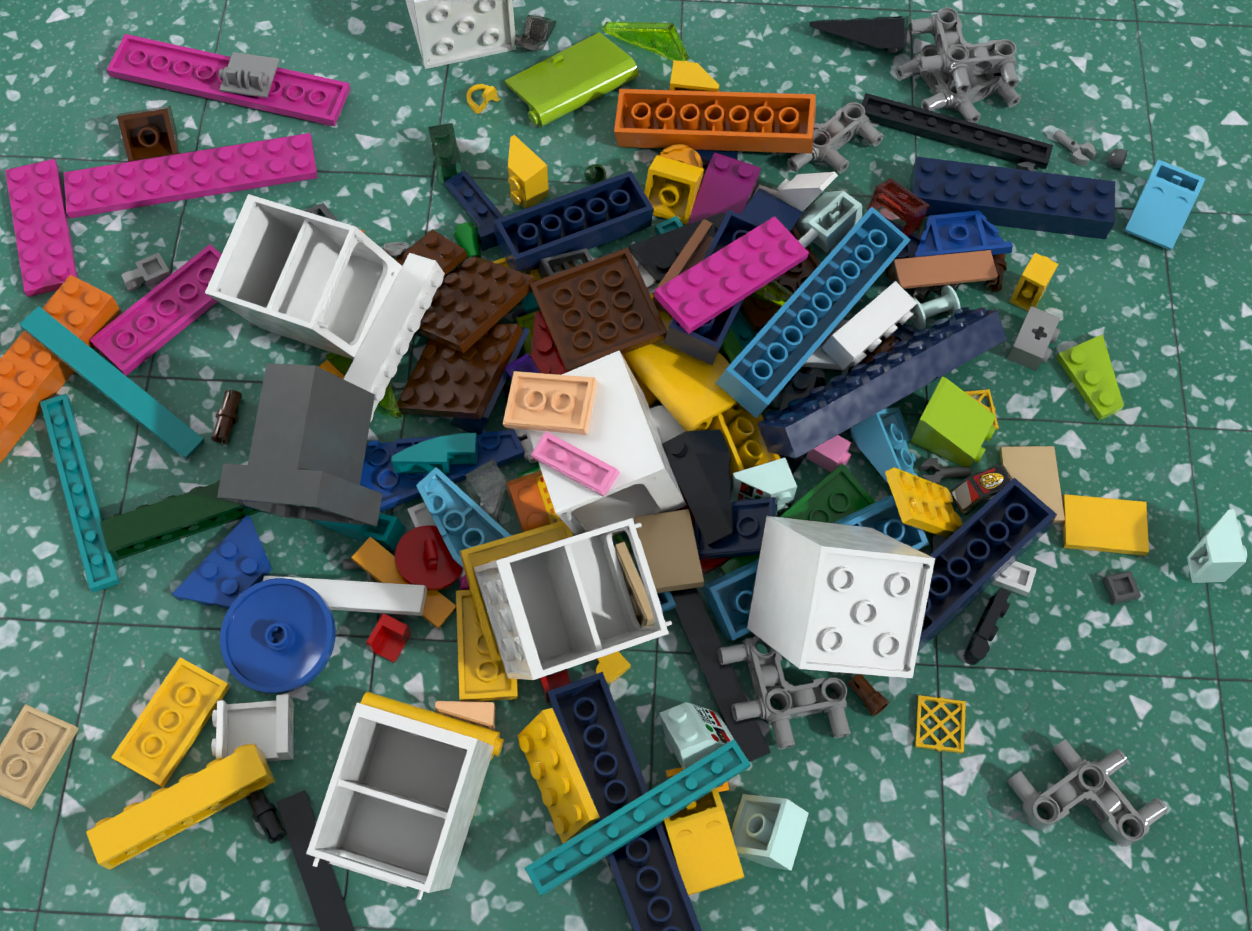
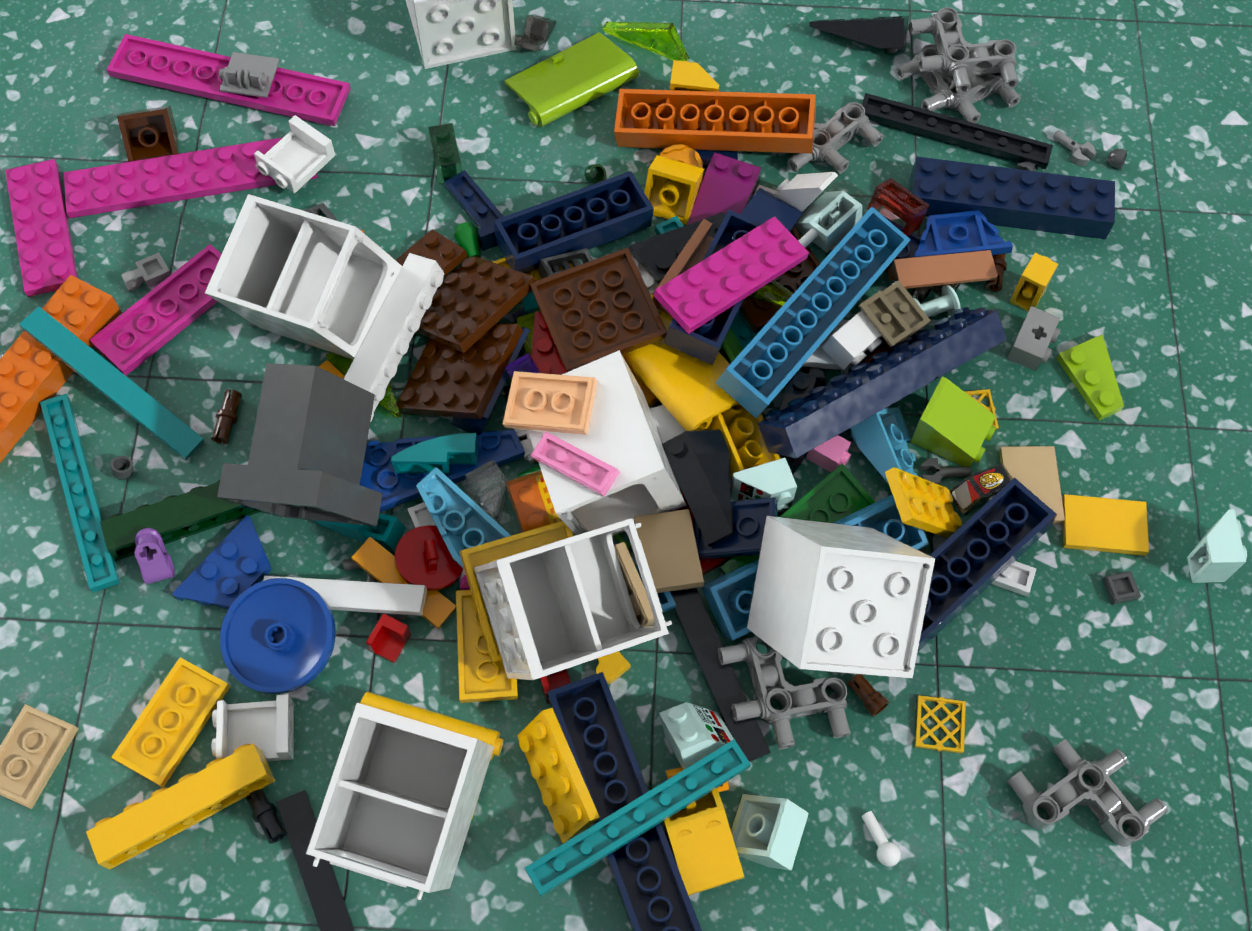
light grey piece [383,242,410,258] -> none
light nougat slope [435,701,496,730] -> none
yellow piece [466,84,501,114] -> none
yellow slope [508,135,549,209] -> none
black hinge [963,588,1011,665] -> none
medium azure slope [1124,159,1205,251] -> none
none -> dark grey hinge [110,456,133,480]
none -> medium lavender piece [135,528,175,585]
none -> white panel [254,115,335,194]
none -> dark tan slope [859,280,931,347]
none -> white bar [862,811,901,867]

